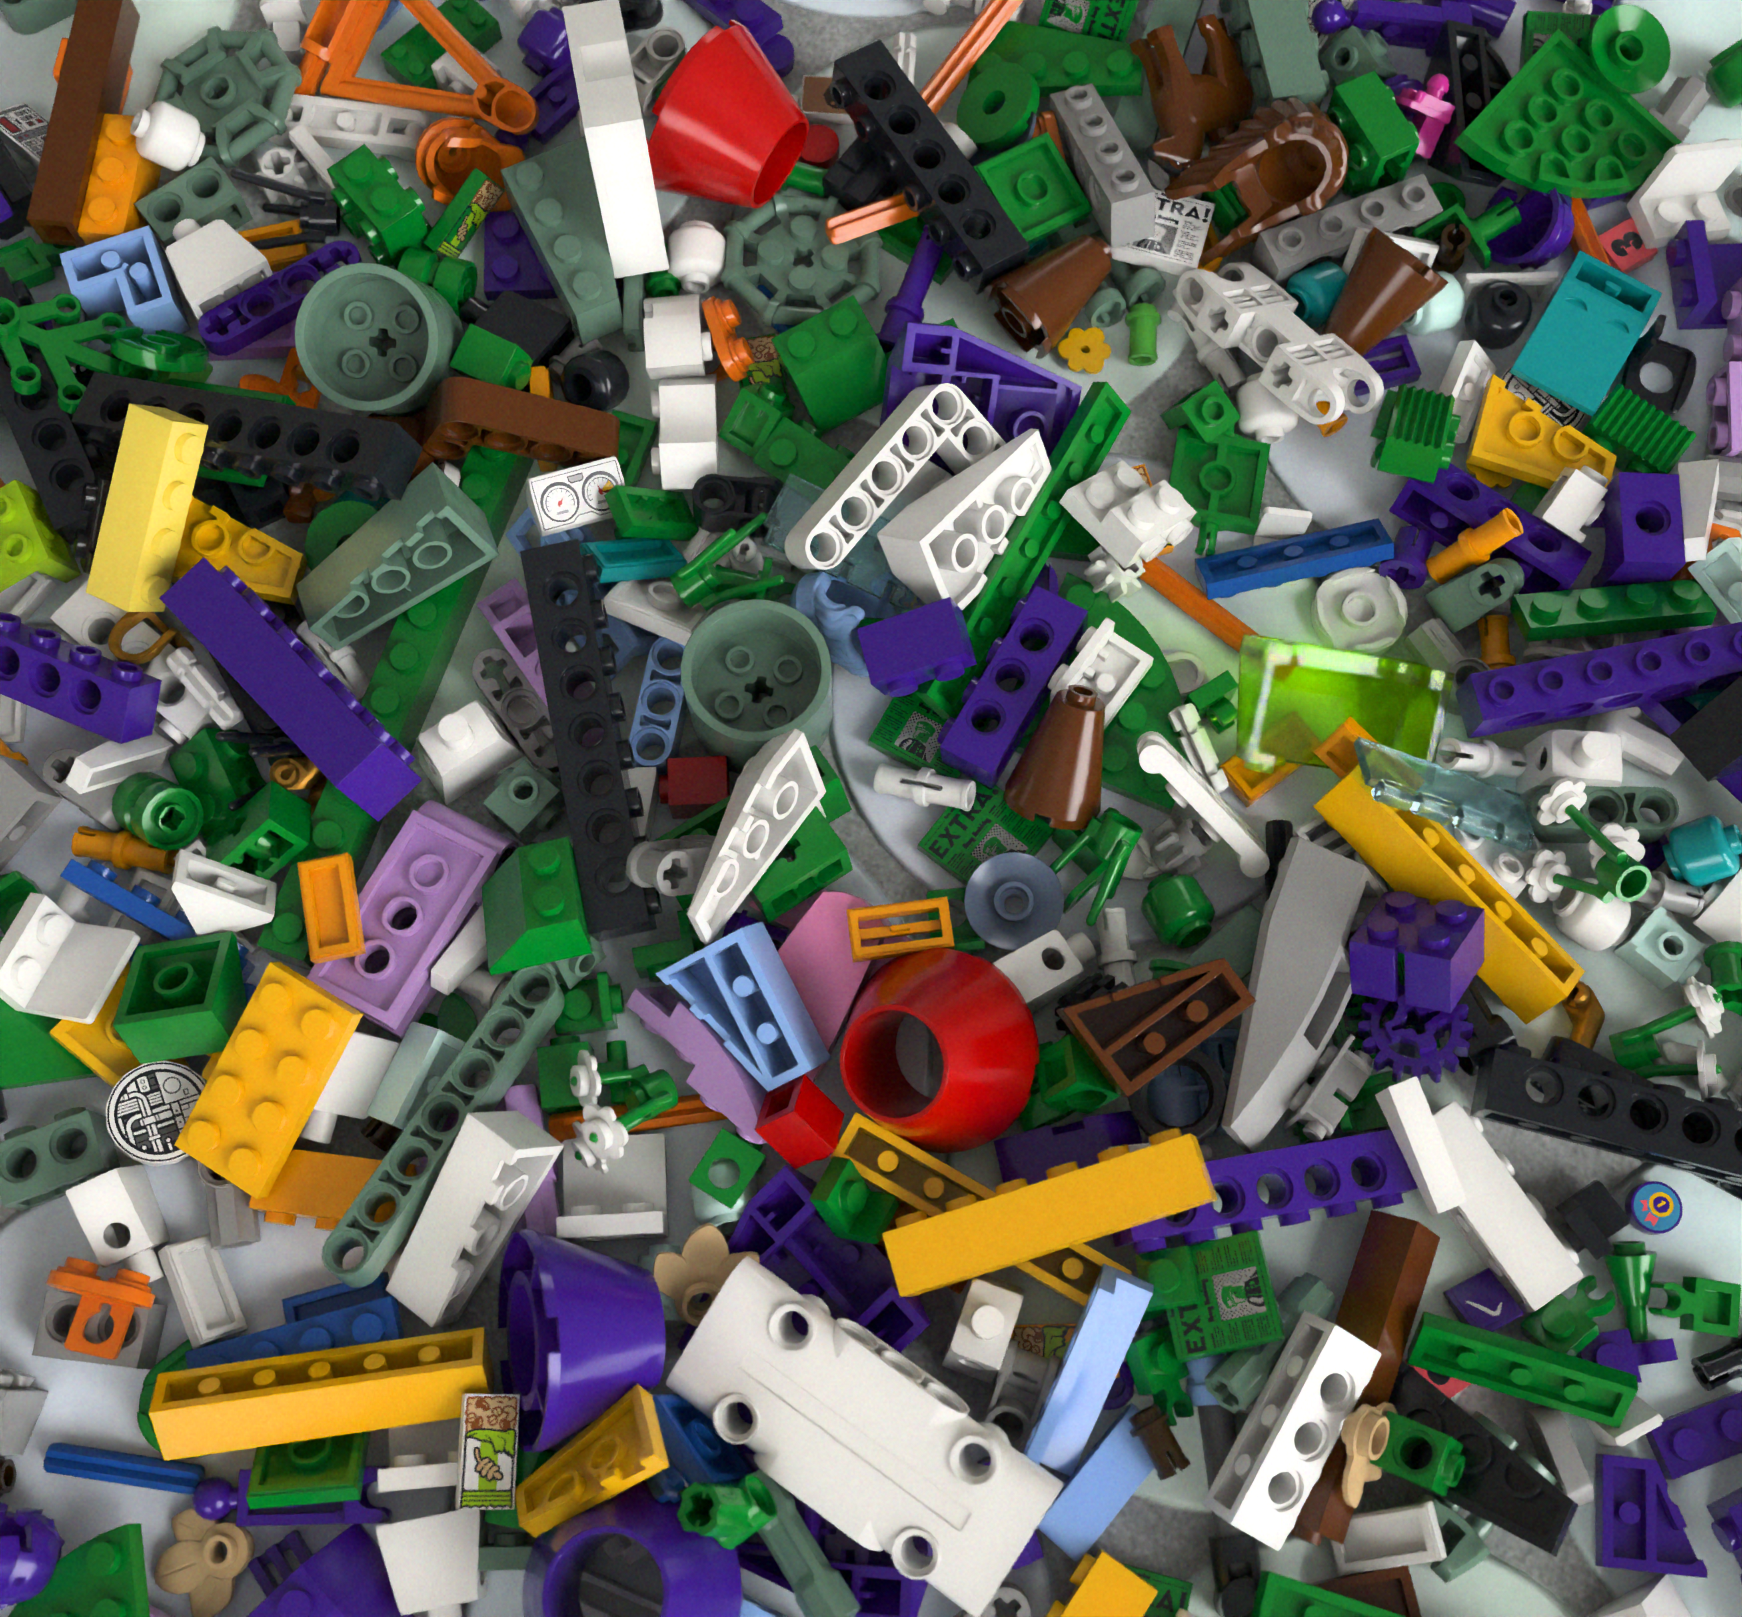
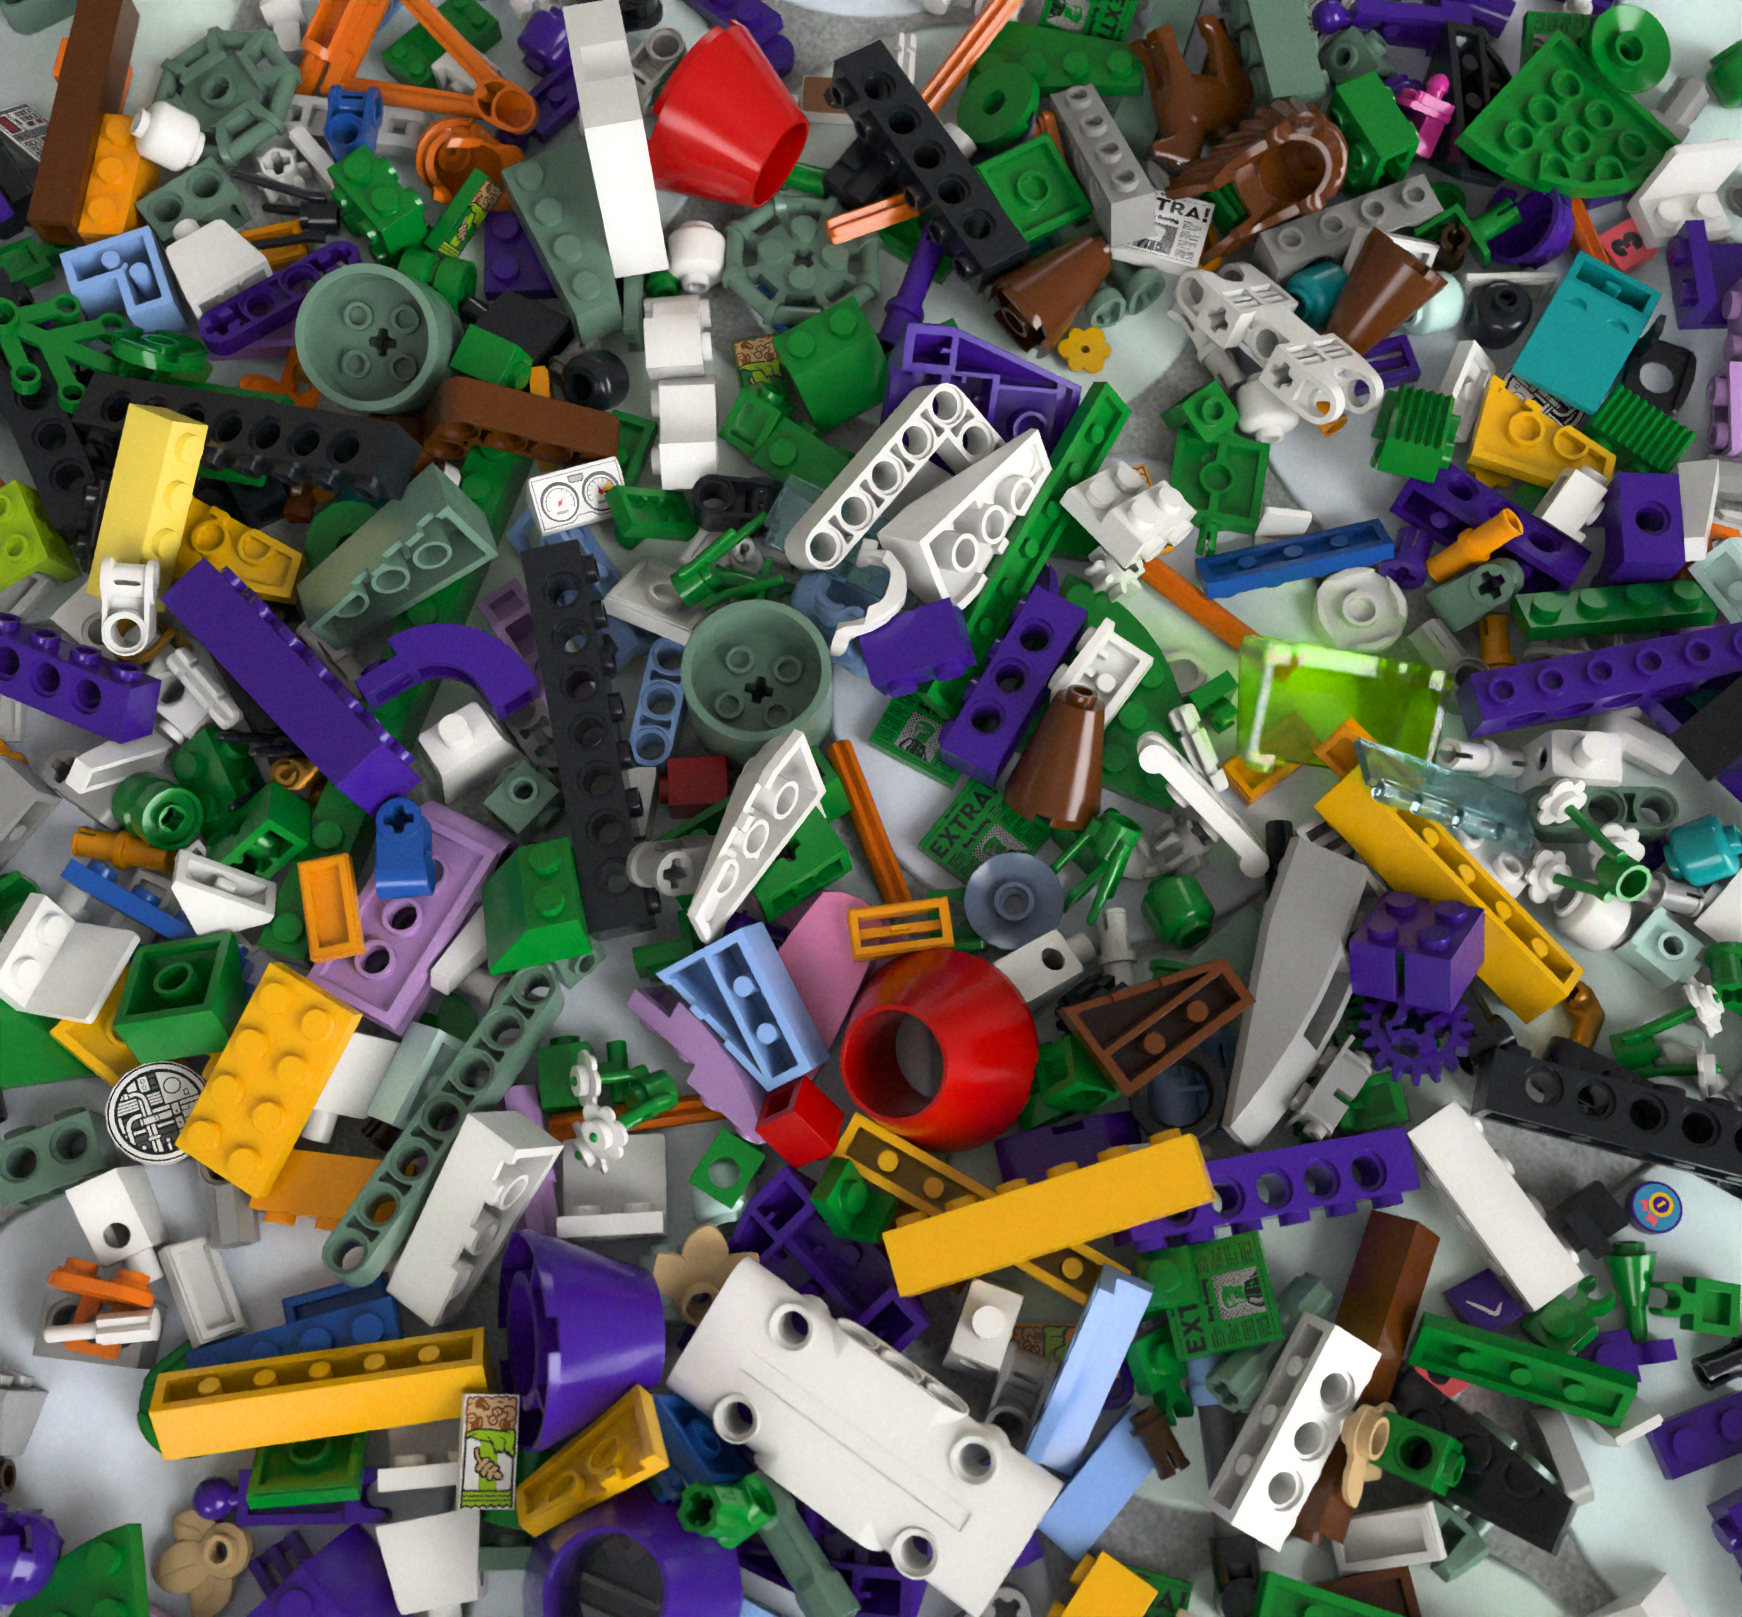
blue axle [43,1442,205,1495] -> none
green bracket [555,971,625,1037] -> none
teal tile [582,538,687,583] -> none
orange bracket [702,296,755,383] -> none
red tile [798,124,839,169] -> none
white pin [874,763,976,811] -> none
bright green pin [1125,303,1161,366] -> none
white piece [1375,1076,1467,1216] -> none
dark purple wing [1595,1454,1707,1578] -> none
none -> white axle [43,1308,161,1345]
none -> white piece [100,556,160,656]
none -> blue piece [324,84,383,163]
none -> dark purple arch [354,623,541,723]
none -> blue piece [374,797,436,900]
none -> orange axle [826,739,913,922]
none -> white helmet [828,538,907,656]

